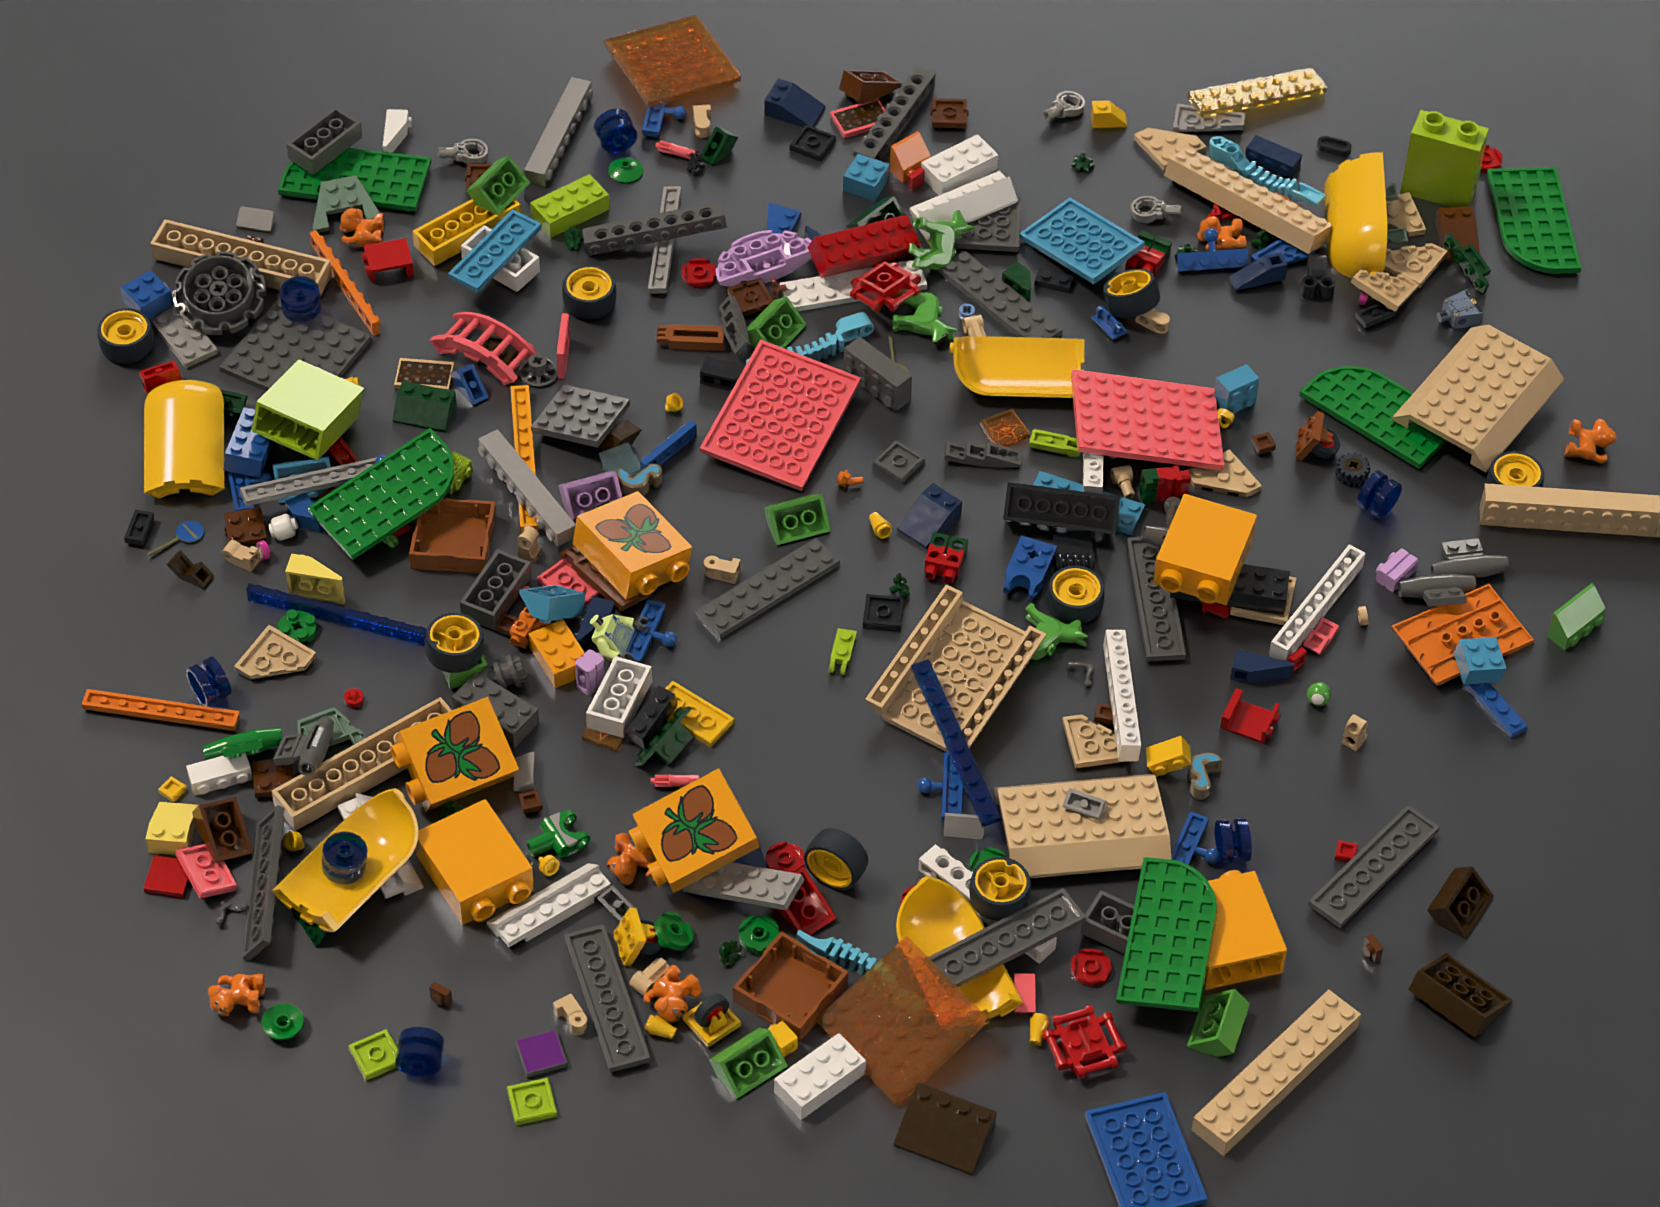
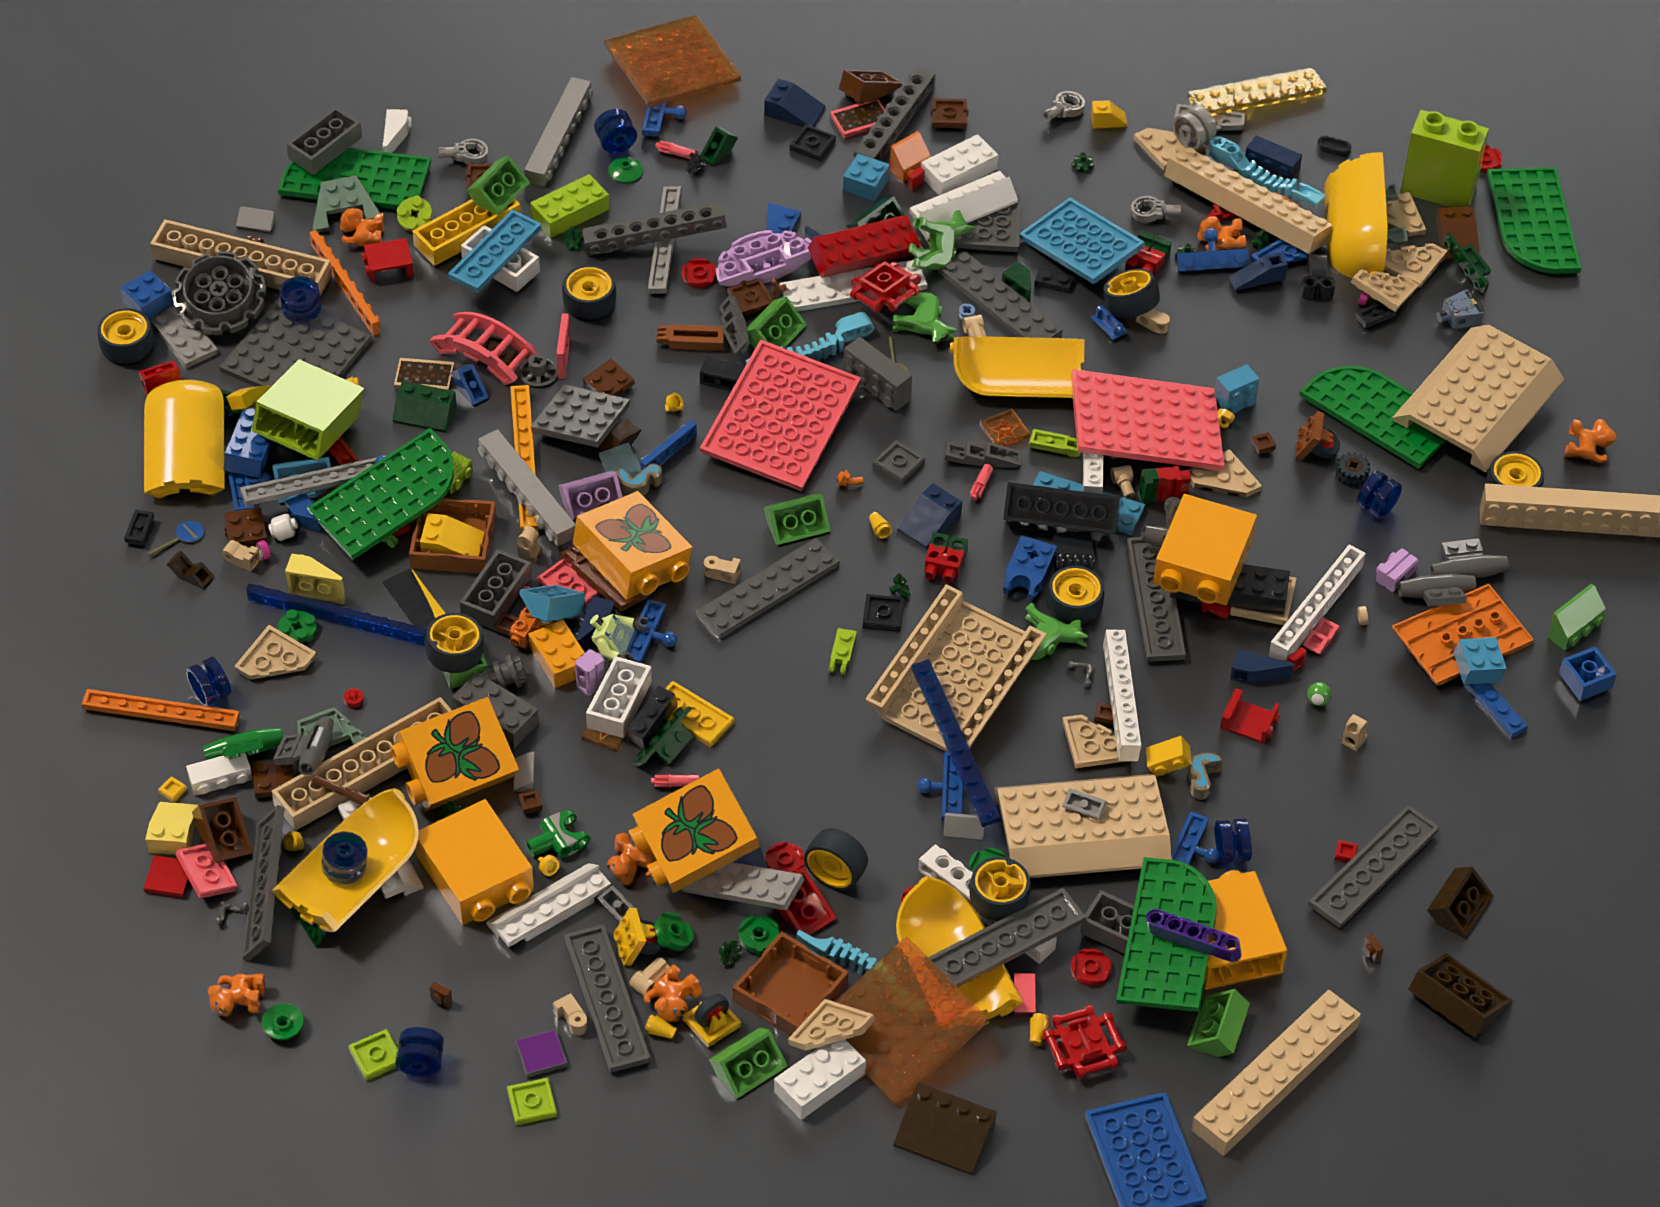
tan leg [693,105,711,138] -> none
yellow brick [768,1020,798,1057] -> none
none -> yellow slope [227,386,272,410]
none -> reddish brown pin [312,775,372,806]
none -> black sticker [382,568,446,632]
none -> lime plate [397,196,433,231]
none -> yellow slope [420,513,485,556]
none -> reddish brown plate [583,359,635,396]
none -> tan plate [788,999,875,1051]
none -> coral piece [970,464,993,500]
none -> dark purple beam [1146,909,1242,962]
none -> light grey wheel [1172,105,1217,150]
none -> blue brick [1559,646,1617,701]

